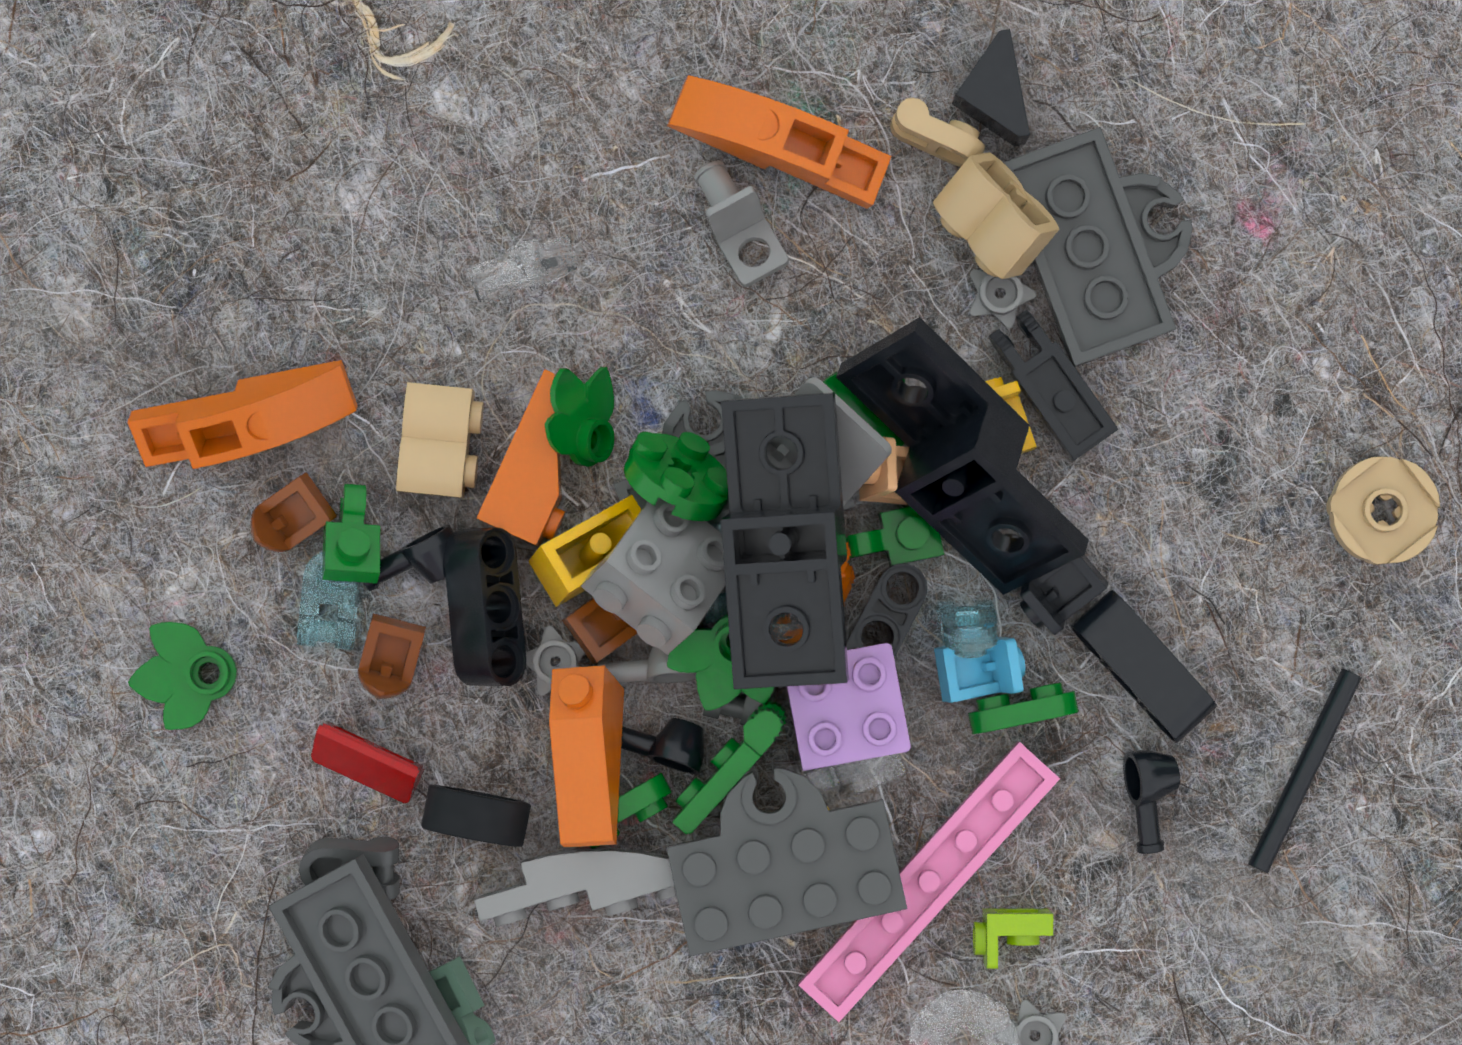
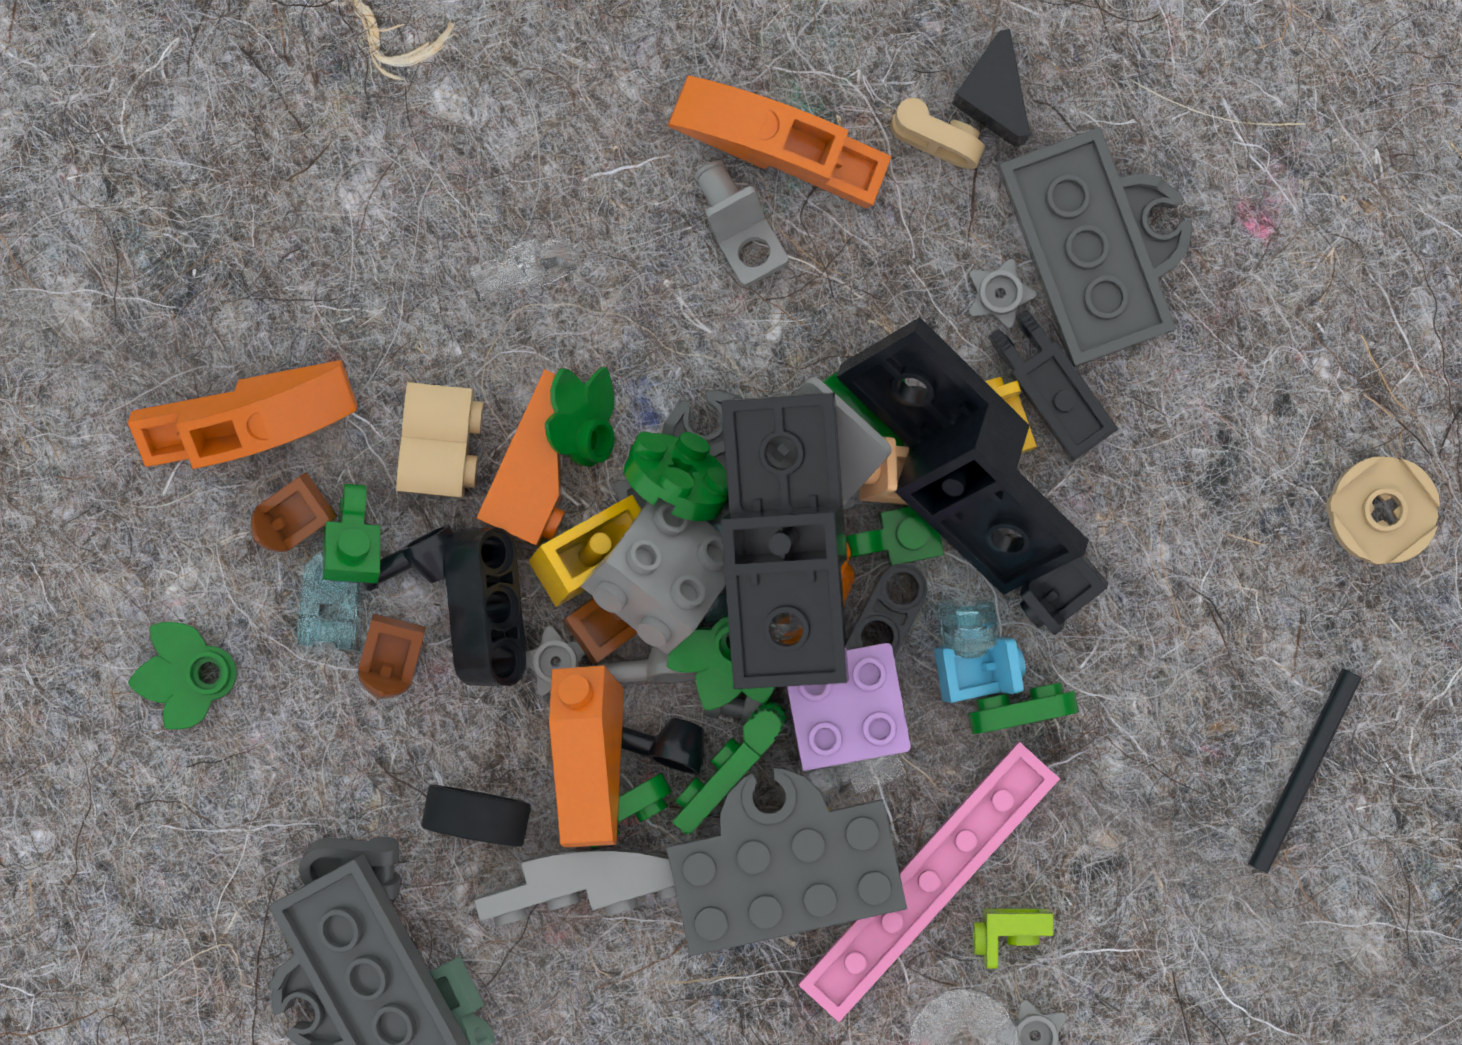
red slope [311,723,425,803] -> none
tan brick [933,152,1060,279] -> none
black beam [1071,590,1217,743] -> none
black bar [1123,750,1180,854] -> none

